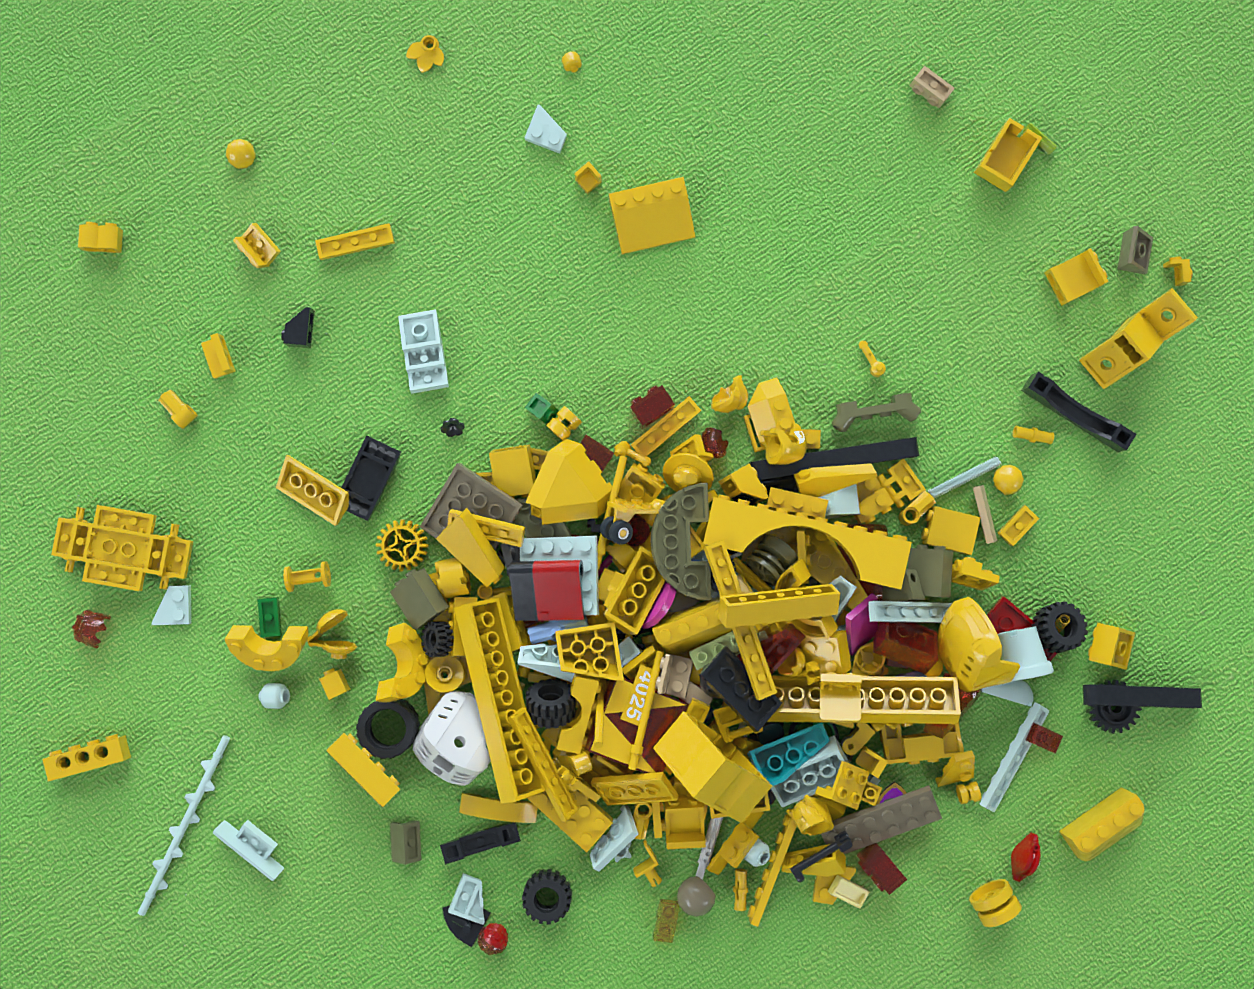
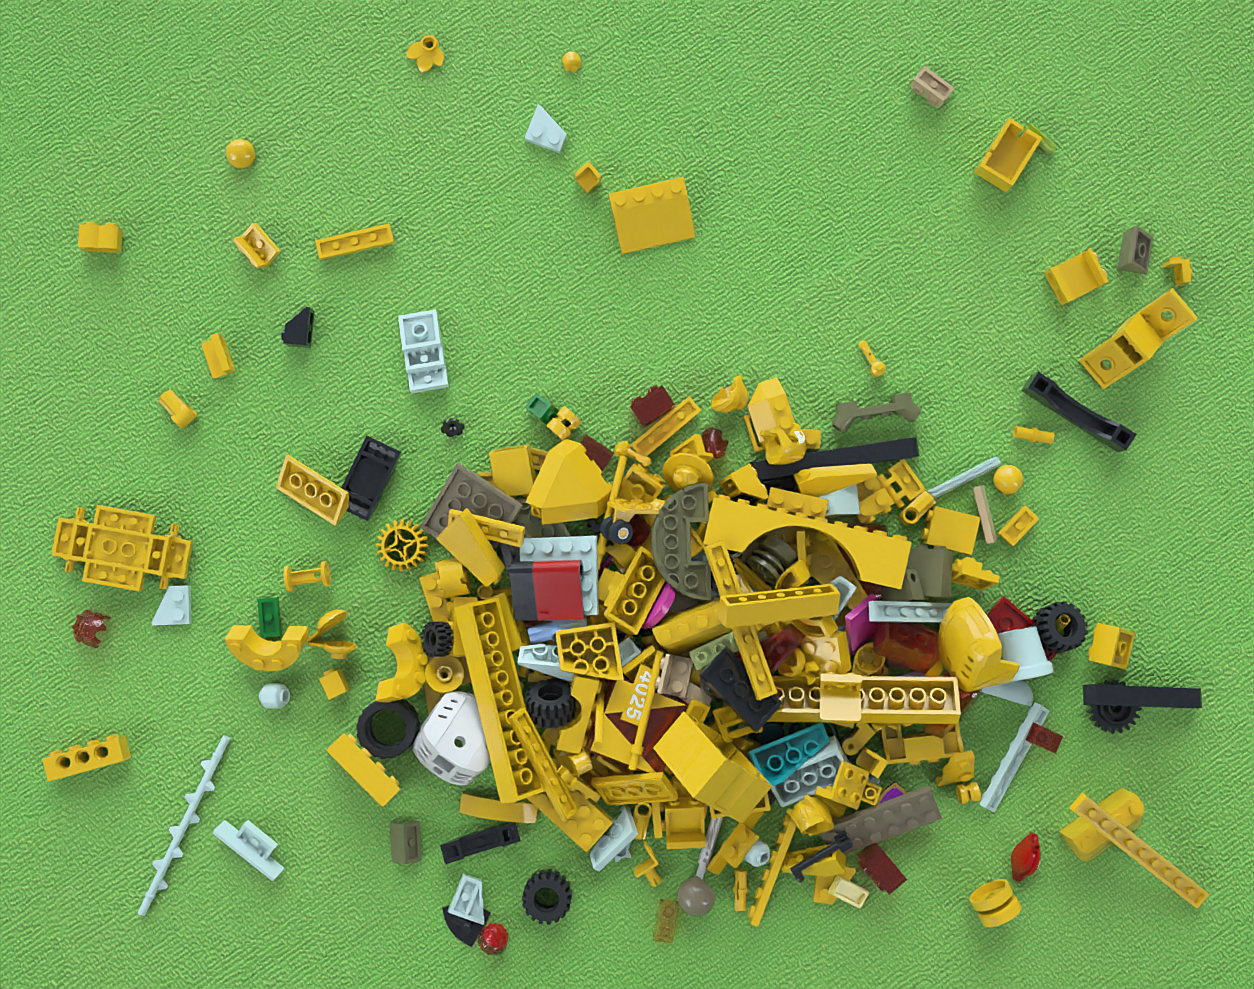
olive brick [390,568,449,630] -> none
none -> yellow plate [1069,792,1210,909]

